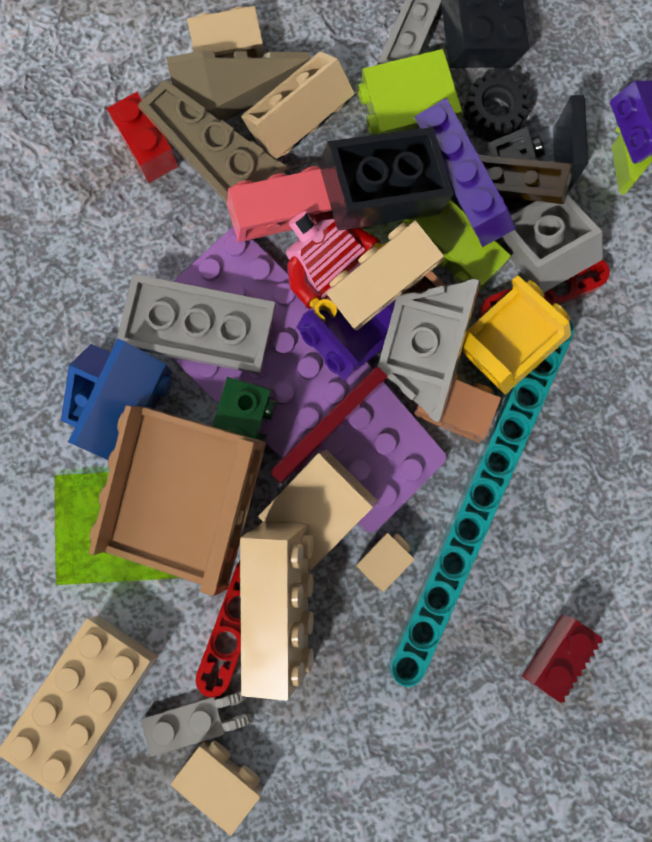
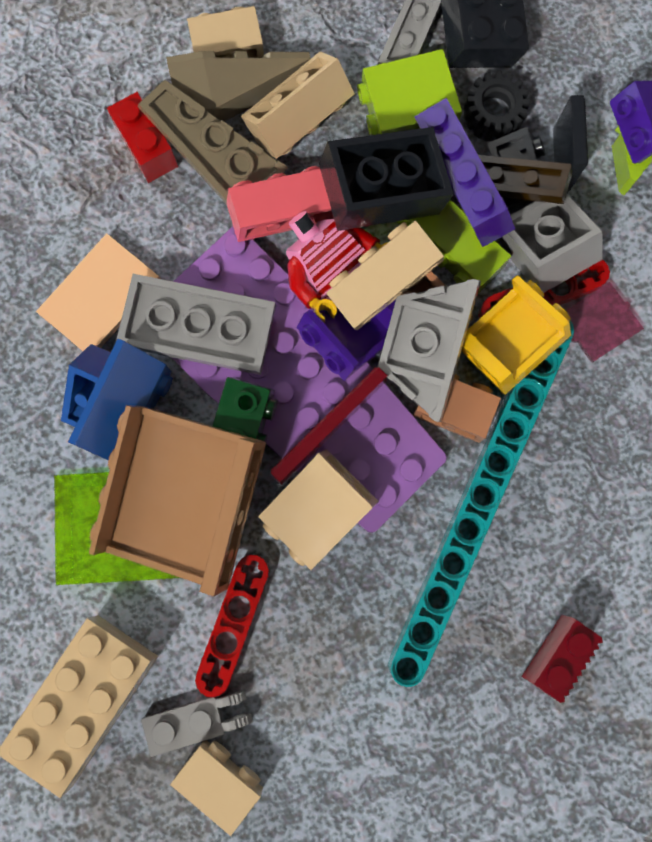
tan brick [240,522,314,700] -> none
tan brick [355,533,415,592] -> none
none -> light nougat tile [36,233,161,351]
none -> clear pink piece [566,282,644,363]

